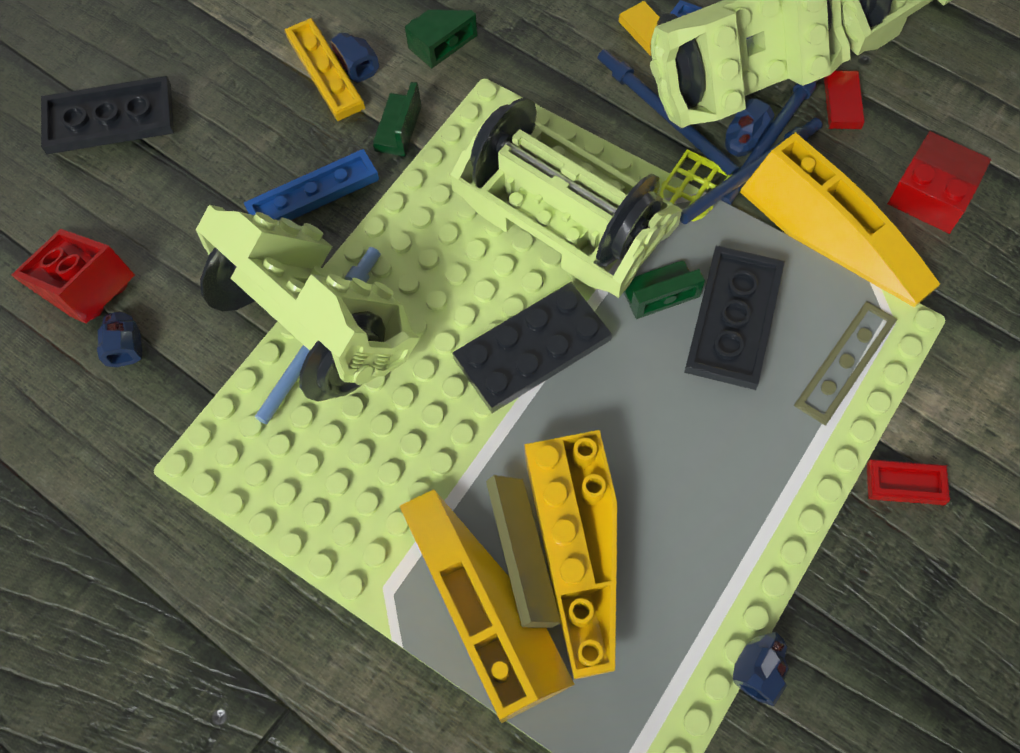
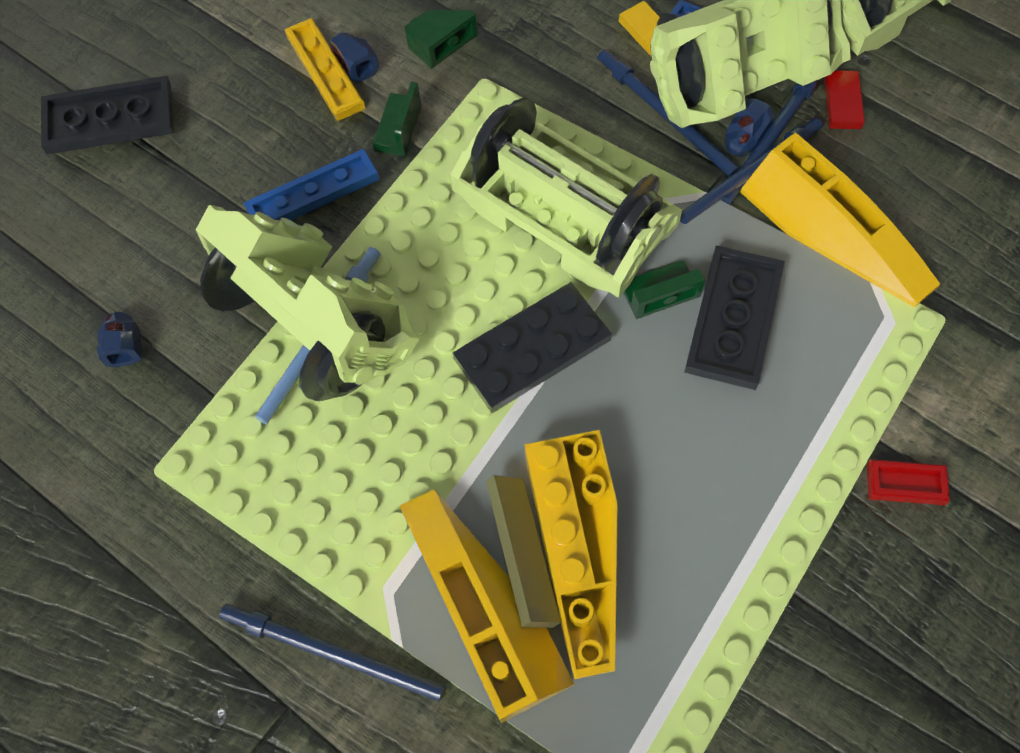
red slope [11,229,135,324] -> none
neon yellow window [659,149,732,221] -> none
dark blue rock [733,632,789,706] -> none
olive tile [794,301,898,426] -> none
red slope [887,131,991,234] -> none
none -> dark blue bar [219,603,445,702]

